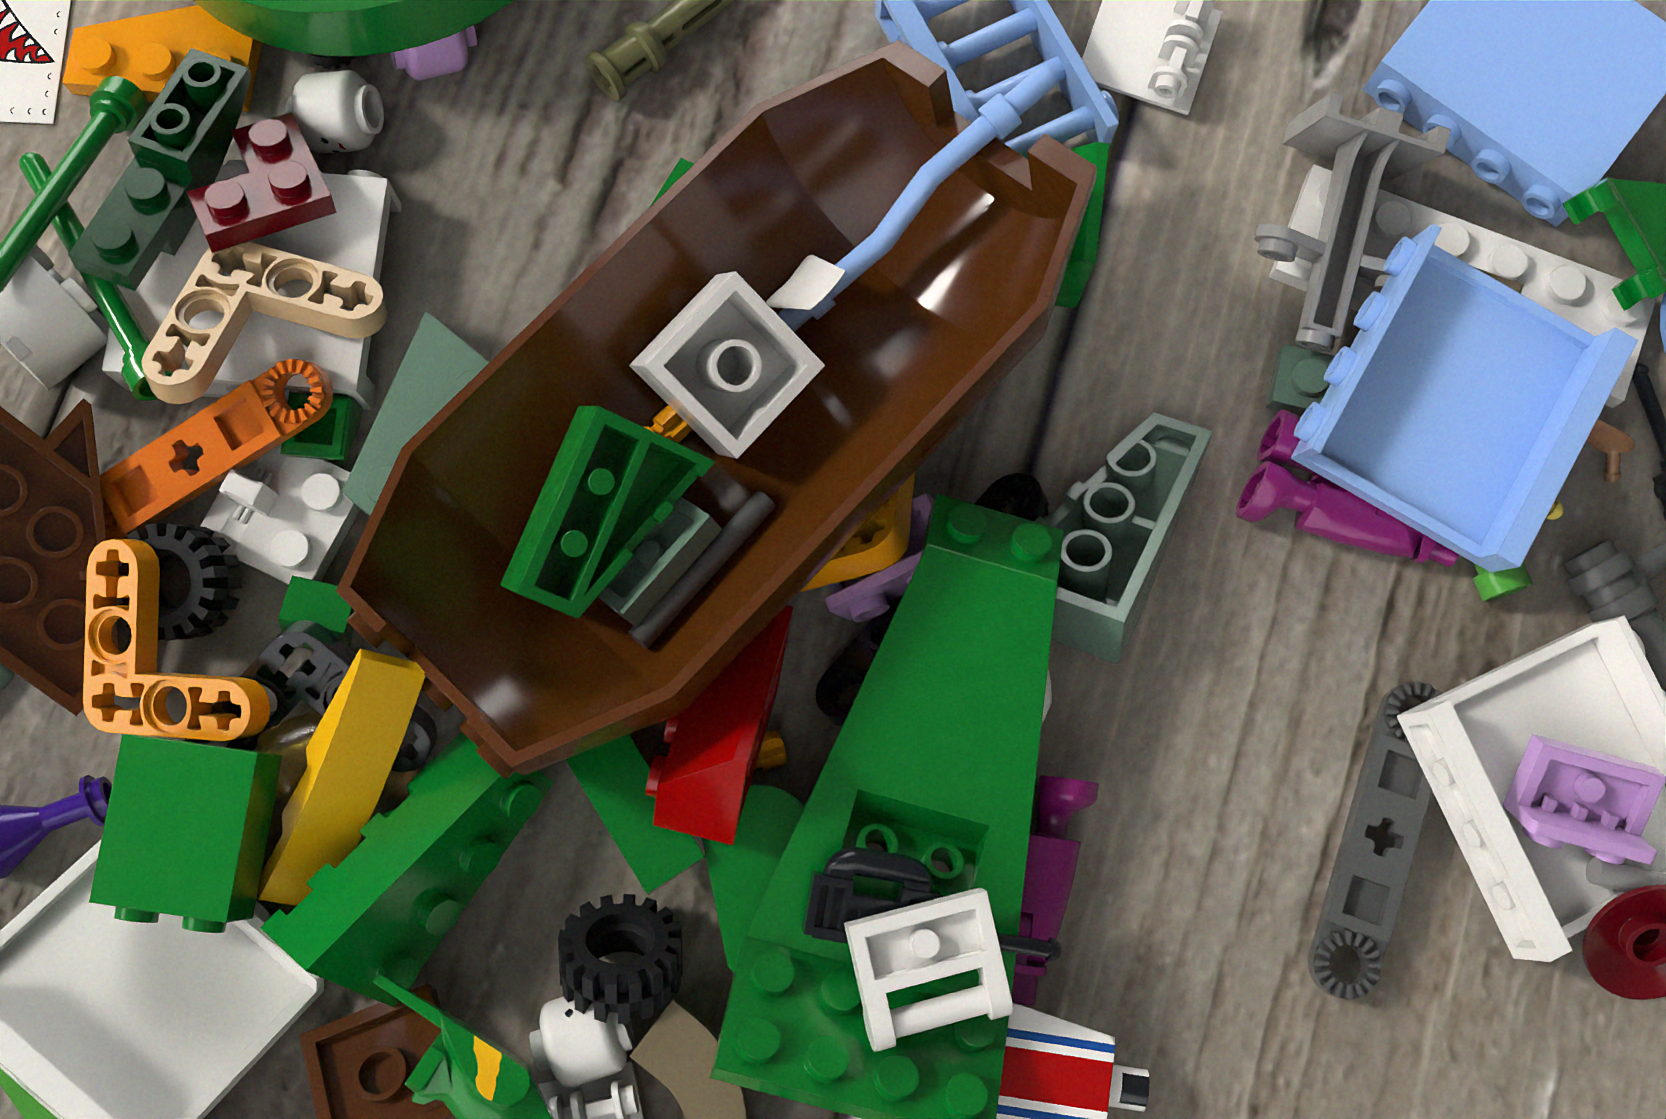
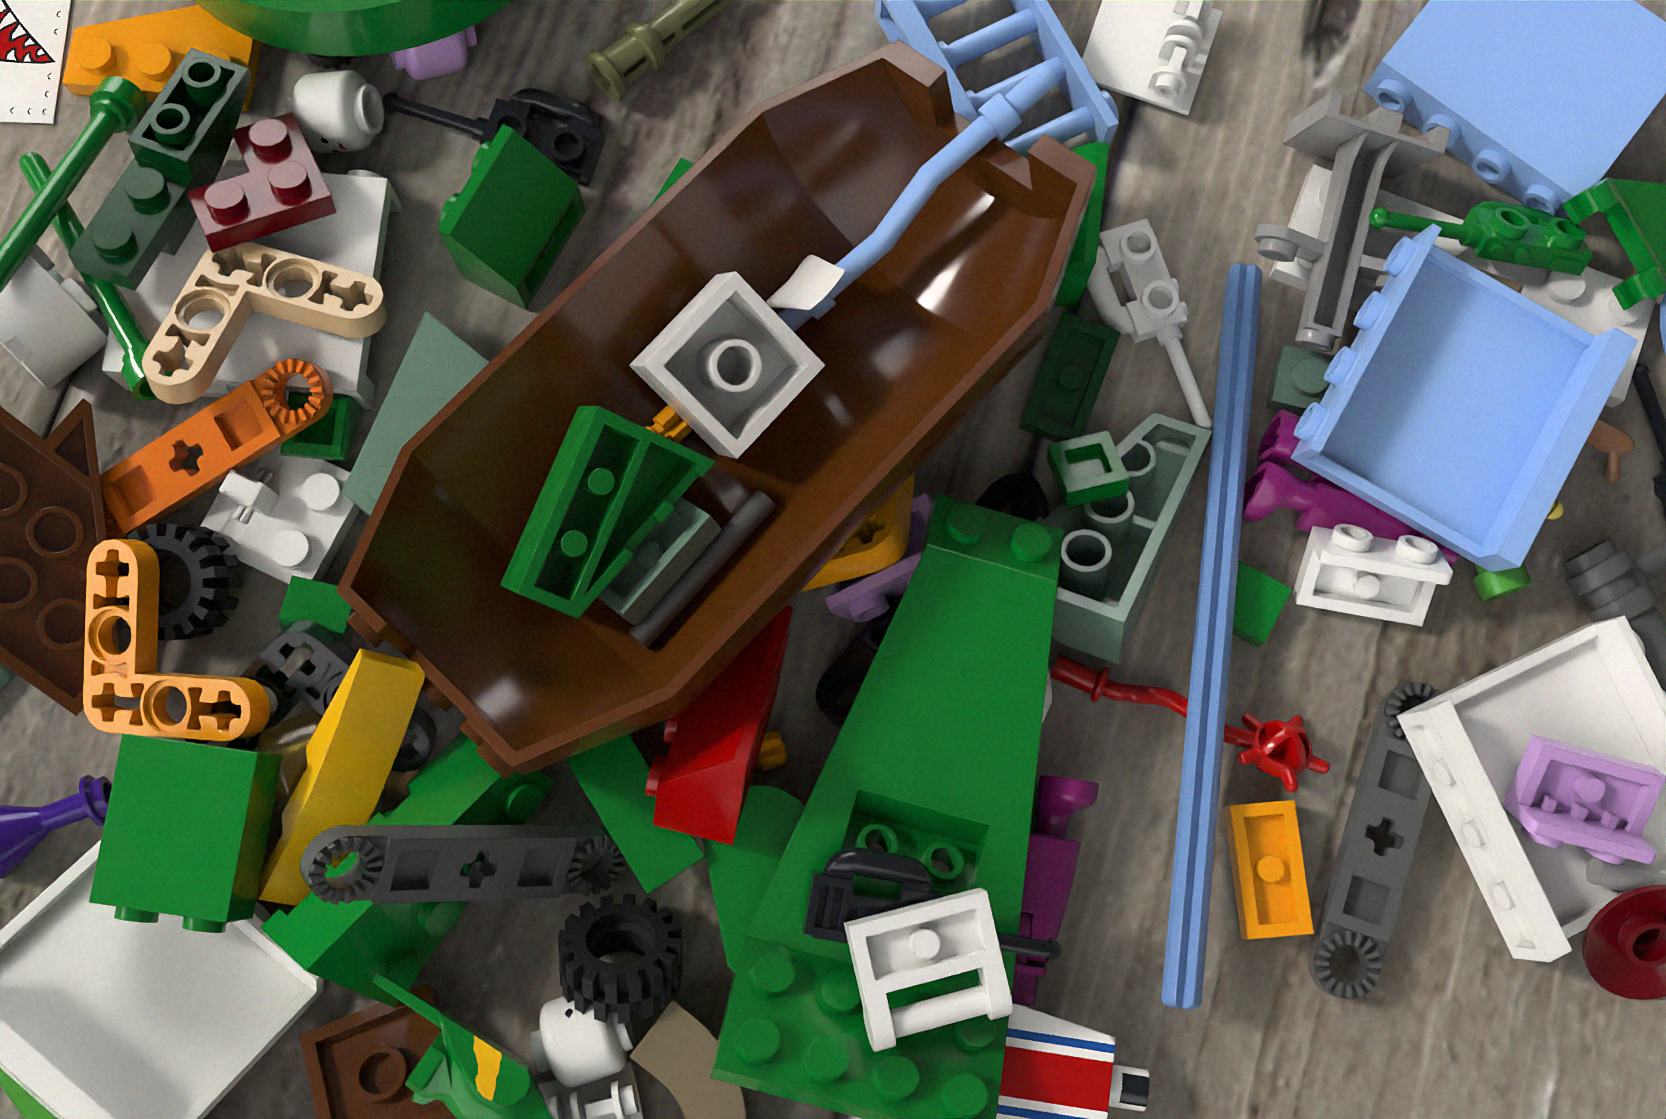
none -> dark grey piece [300,825,626,905]
none -> black piece [382,88,605,186]
none -> green slope [438,124,586,310]
none -> dark green plate [1018,311,1121,442]
none -> green tile [1047,430,1129,508]
none -> red piece [1050,654,1330,793]
none -> white piece [1086,218,1214,431]
none -> medium blue axle [1161,263,1262,1010]
none -> light orange plate [1223,800,1314,940]
none -> green tile [1232,560,1292,647]
none -> white bracket [1292,524,1453,626]
none -> green piece [1369,201,1593,276]

